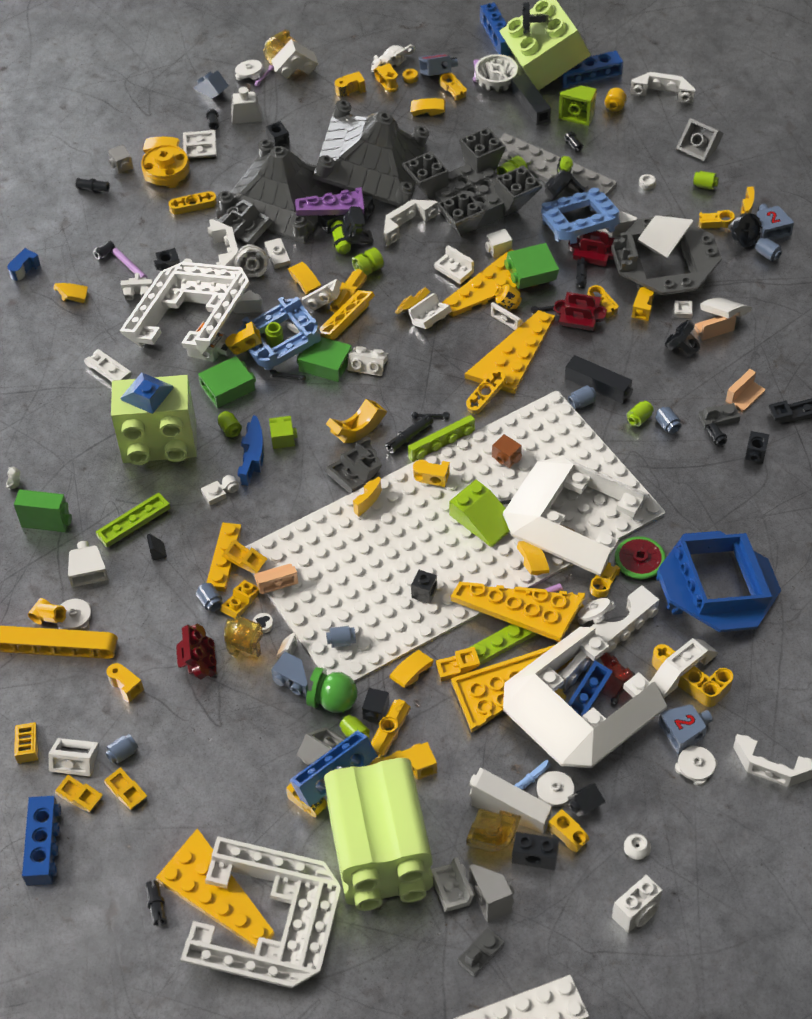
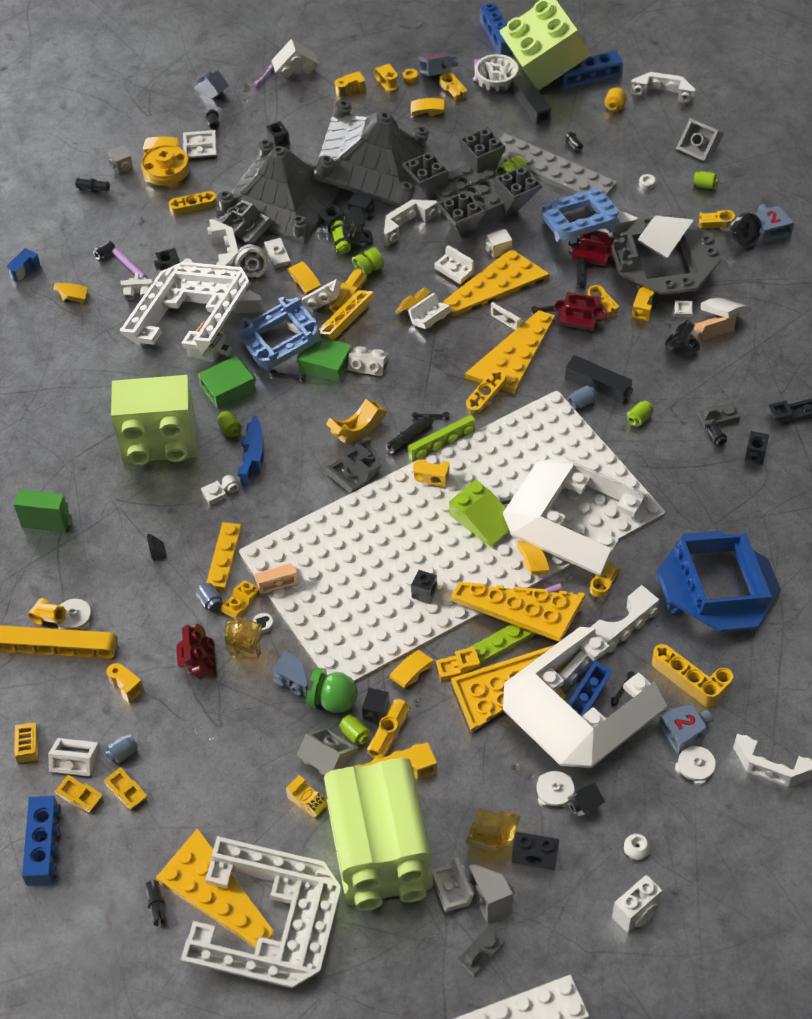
white plate [6,466,21,490] -> none
white torso [68,541,109,587] -> none
white plate [84,349,132,381] -> none
lime plate [95,492,171,548] -> none
blue slope [120,372,174,414] -> none
yellow slope [222,539,267,574] -> none
yellow leg [225,321,262,355] -> none
white torso [231,87,262,124] -> none
white piece [235,60,264,80] -> none
clear yellow brick [264,30,297,64] -> none
lime brick [265,322,284,348] -> none
lime brick [269,416,298,449] -> none
white slope [277,633,297,658] -> none
blue brick [289,730,378,807] -> none
medium lavender wing [295,187,364,216] -> none
sand blue brick [326,626,356,648] -> none
yellow slope [353,476,382,517] -> none
white animal [371,45,416,71] -> none
white slope [469,768,552,834] -> none
dark orange brick [492,434,522,468] -> none
yellow head [495,284,522,311] -> none
bright green brick [504,243,559,289] -> none
light blue piece [514,760,550,791] -> none
black tile [522,2,549,35] -> none
black piece [544,156,586,201] -> none
yellow leg [546,809,589,852] -> none
lime slope [558,85,597,126] -> none
white piece [577,598,615,624] -> none
clear red slope [600,652,633,684] -> none
dark red wheel [615,536,666,579] -> none
white slope [650,638,719,698] -> none
sand blue brick [655,407,682,434] -> none
light nougat panel [726,369,765,412] -> none
yellow slope [741,187,754,214] -> none
sand blue brick [755,238,782,261] -> none

